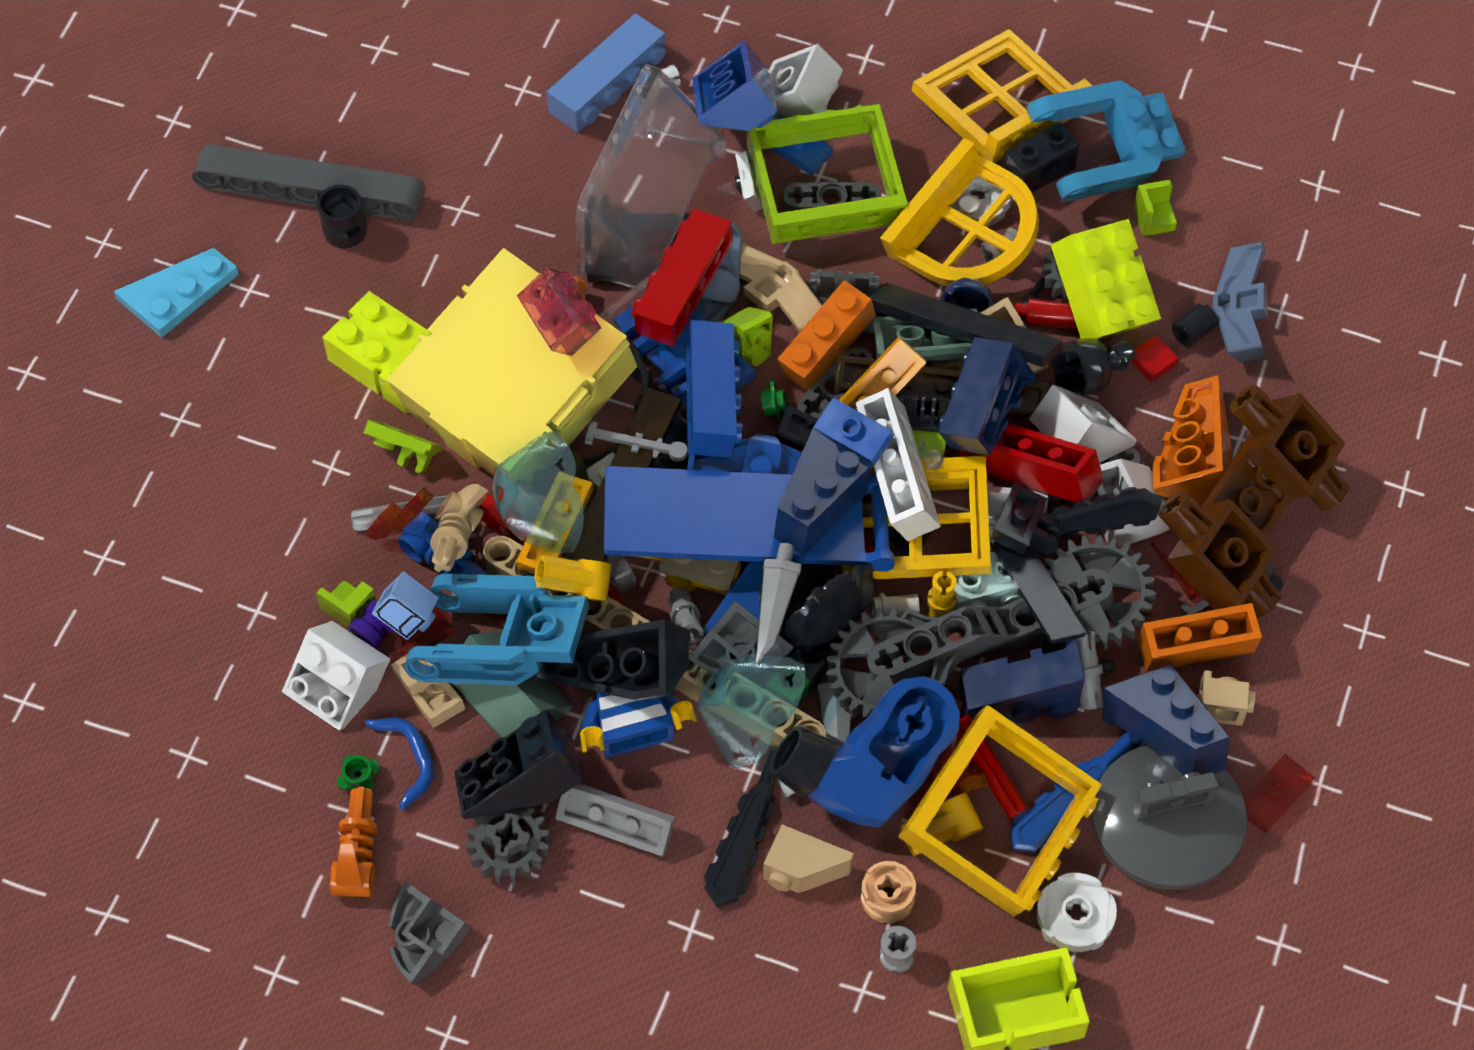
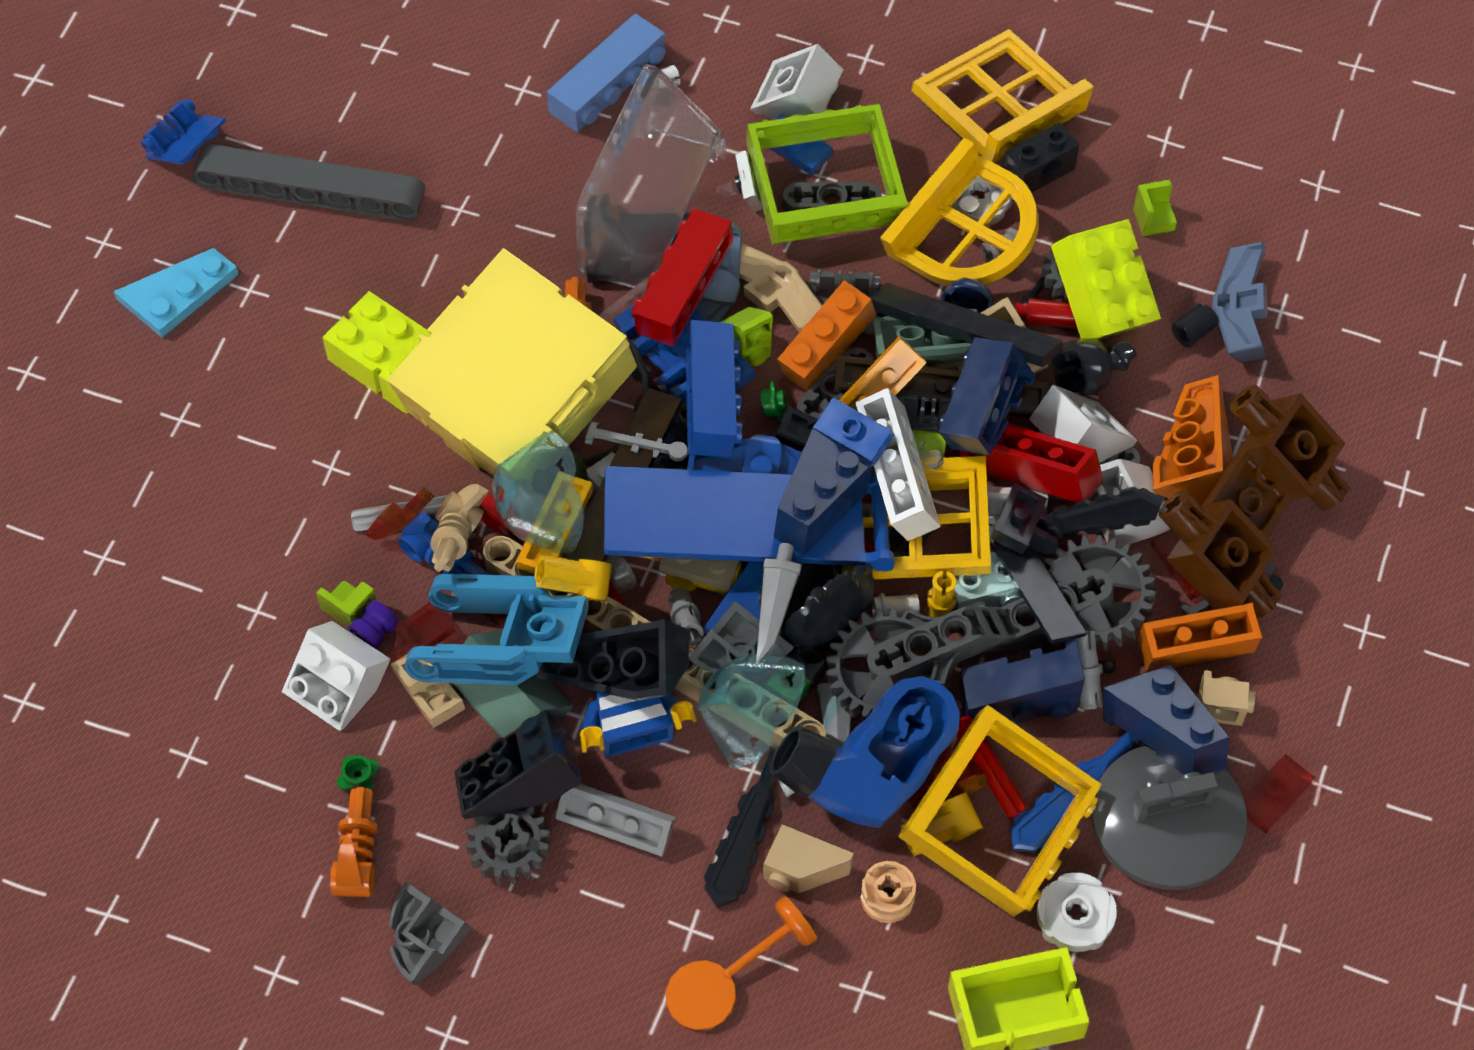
black wheel [317,184,367,249] -> none
lime plate [364,420,443,473] -> none
blue animal [365,717,434,811] -> none
light blue brick [372,571,439,640] -> none
clear pink brick [517,267,601,356] -> none
blue slope [692,40,777,131] -> none
light grey bush [880,926,916,973] -> none
dark azure plate [1026,80,1186,202] -> none
red tile [1131,335,1179,382] -> none
none -> blue hinge [141,99,227,164]
none -> orange piece [666,895,817,1031]

